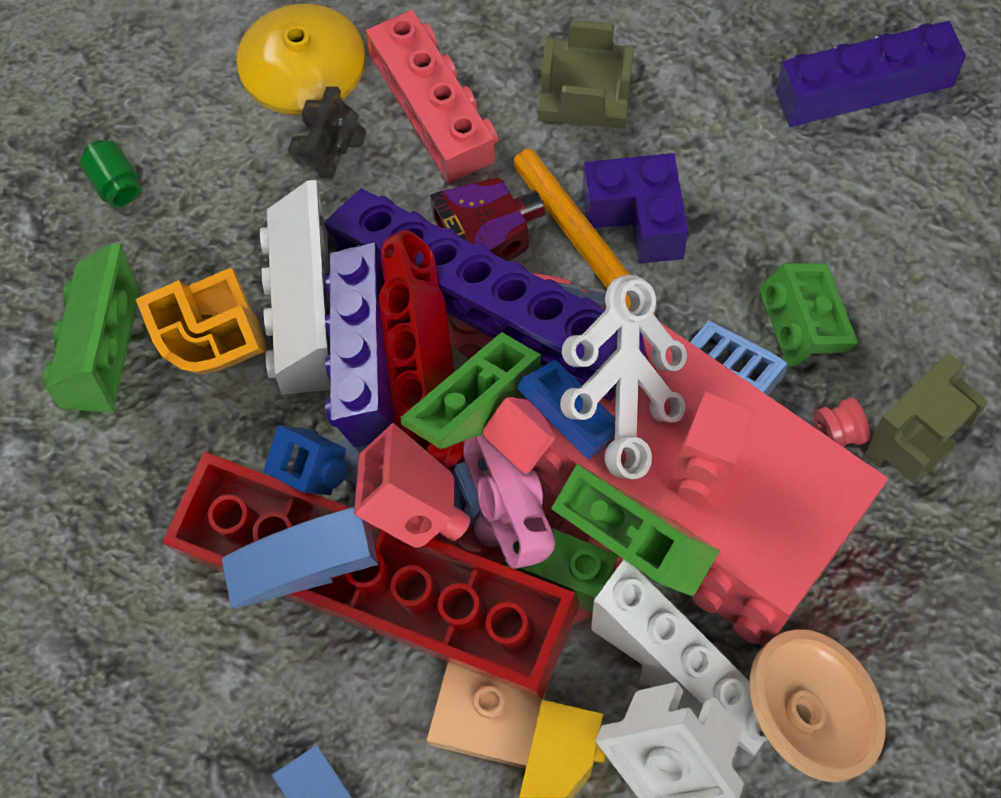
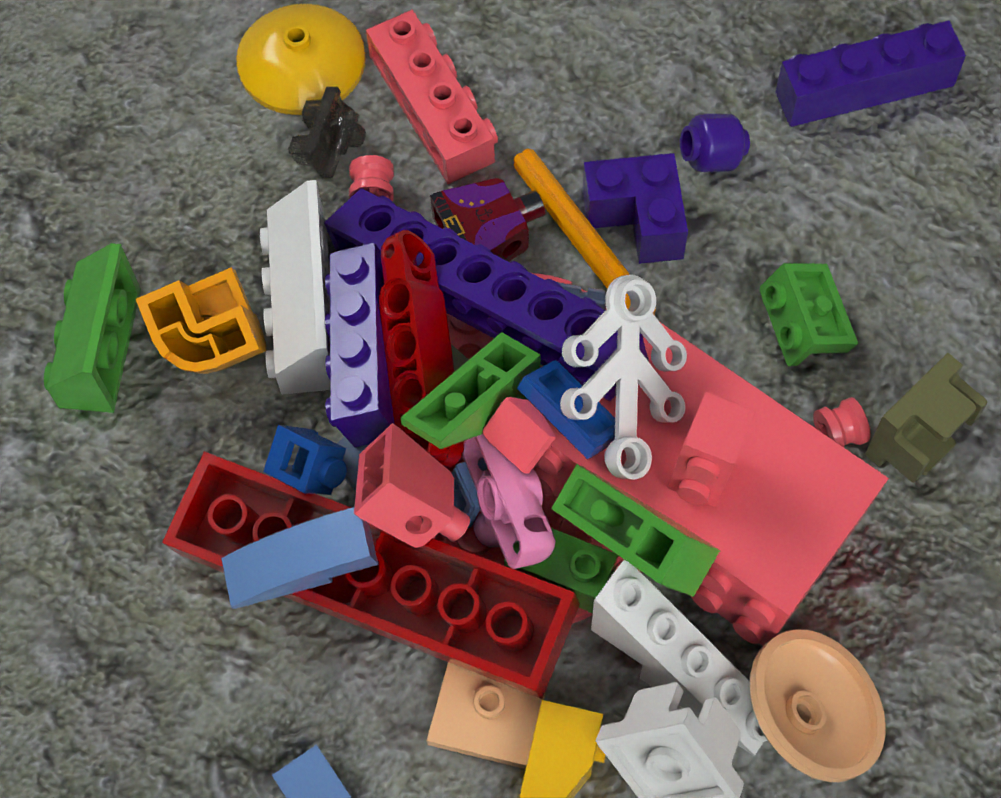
green brick [79,140,141,208] -> none
olive panel [538,20,634,129] -> none
light blue slope [690,320,788,396] -> none
none -> coral wheel [349,155,394,202]
none -> dark purple head [680,114,750,172]

